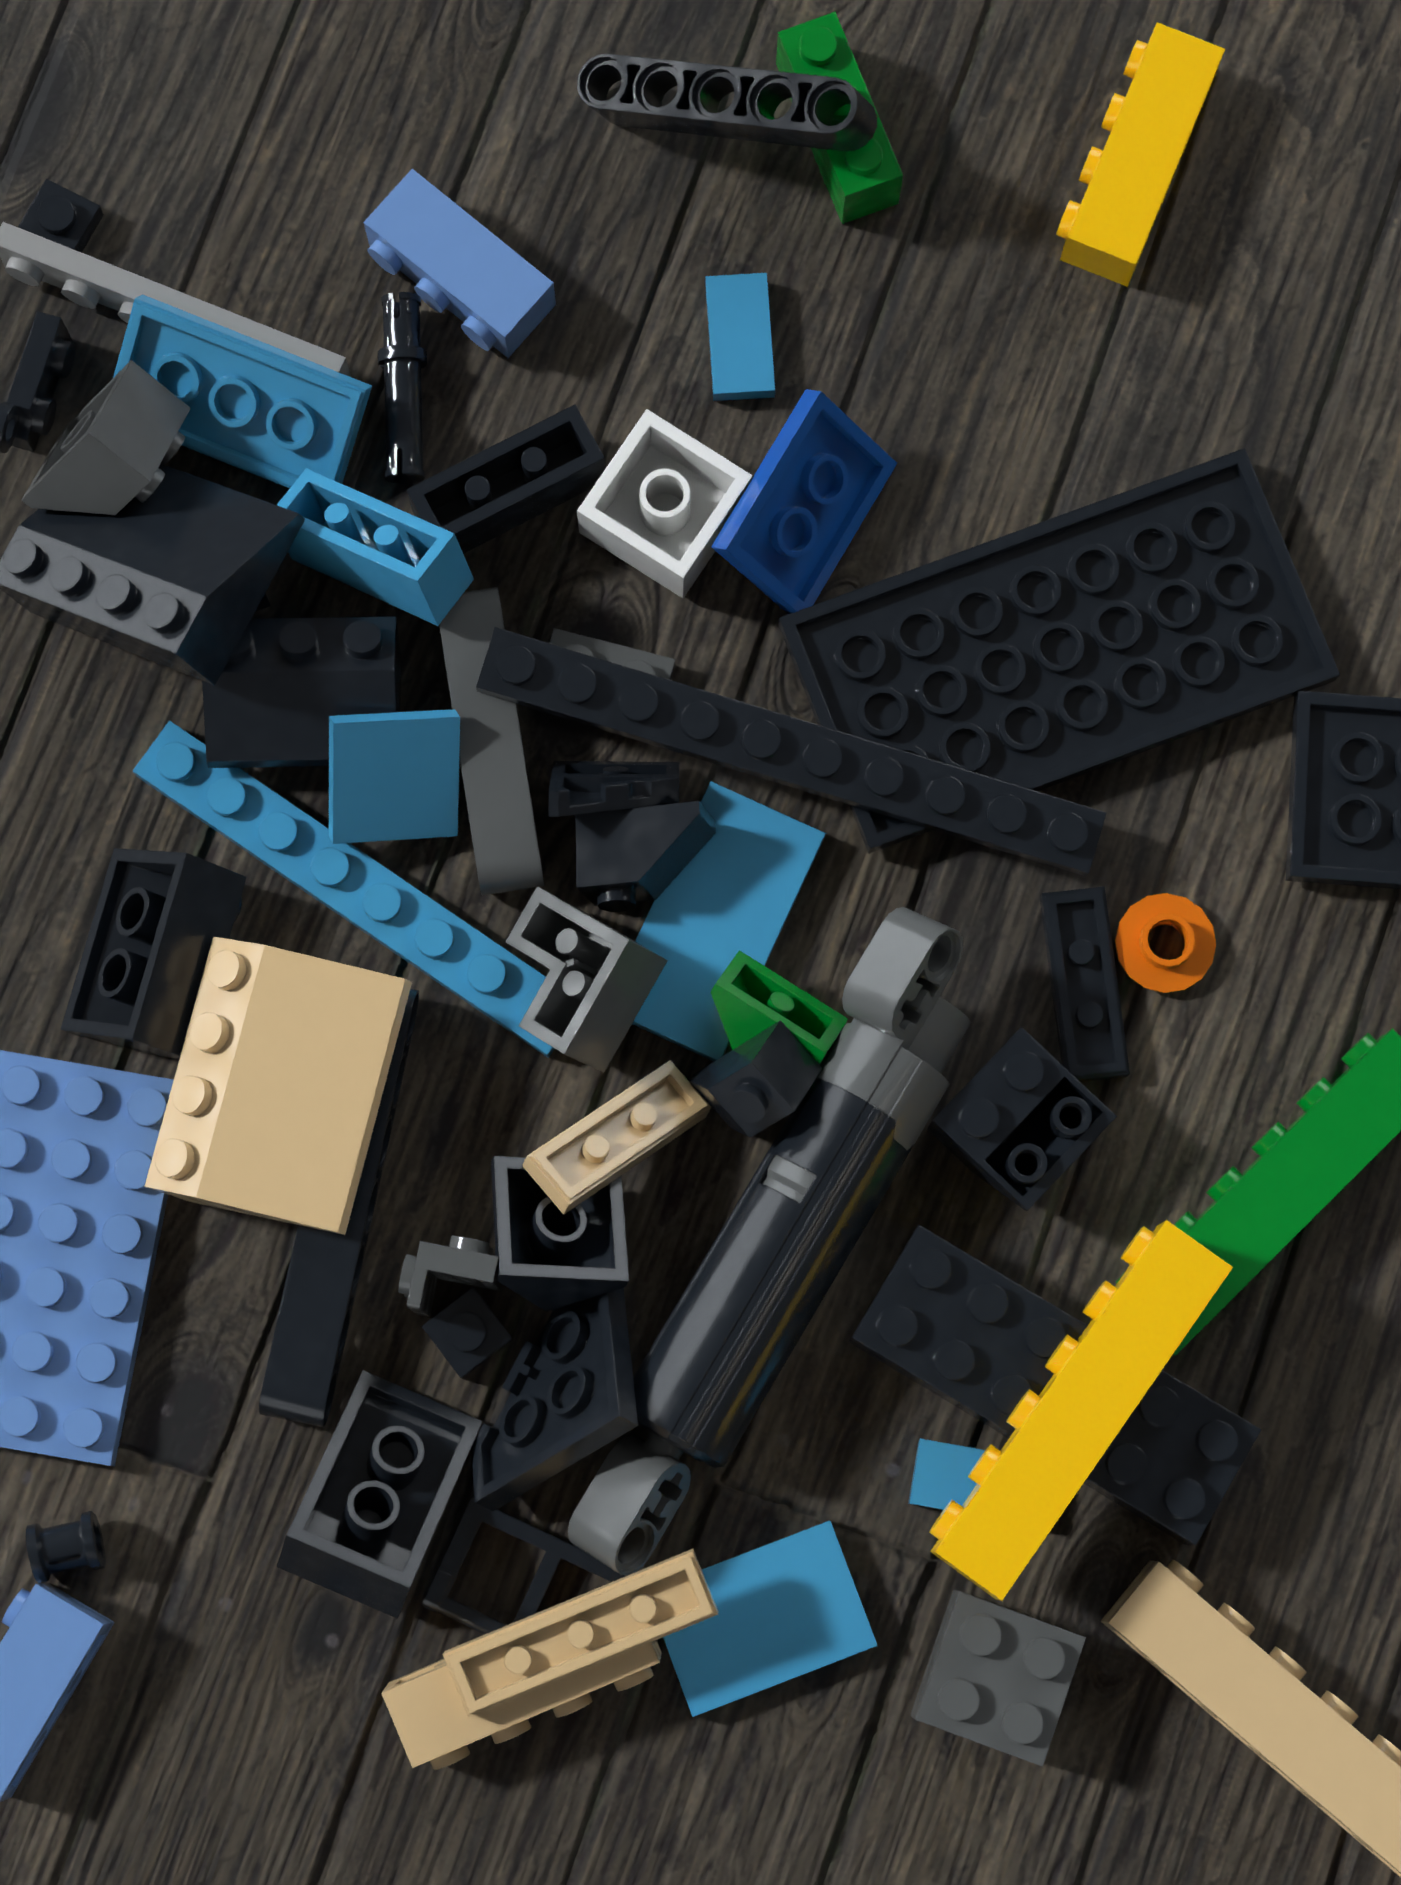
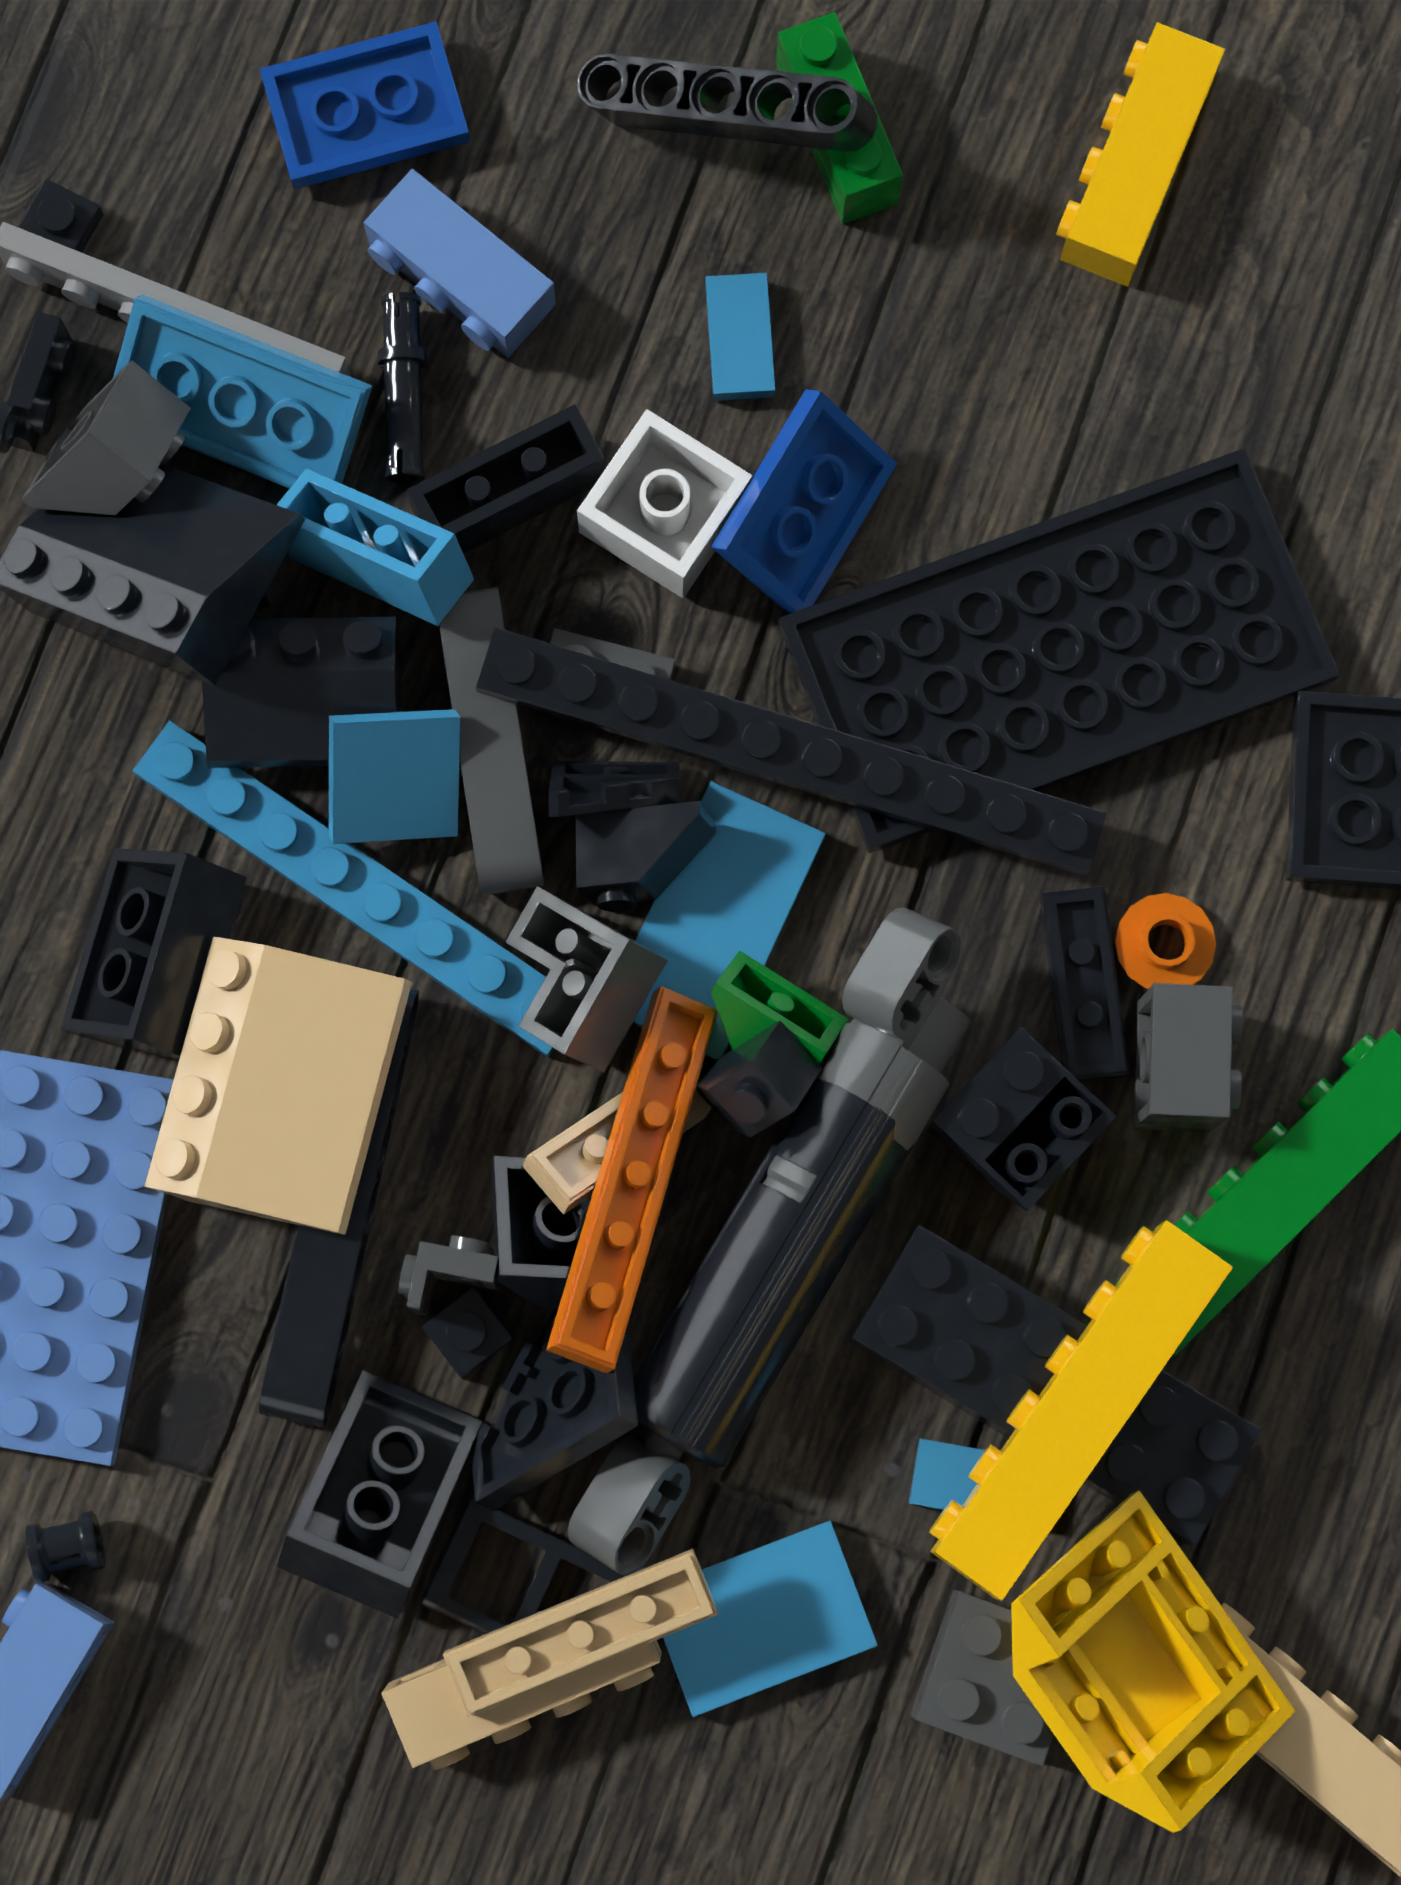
none -> blue plate [259,21,470,190]
none -> orange tile [546,986,718,1373]
none -> yellow slope [1011,1490,1296,1833]
none -> dark grey brick [1133,983,1243,1133]

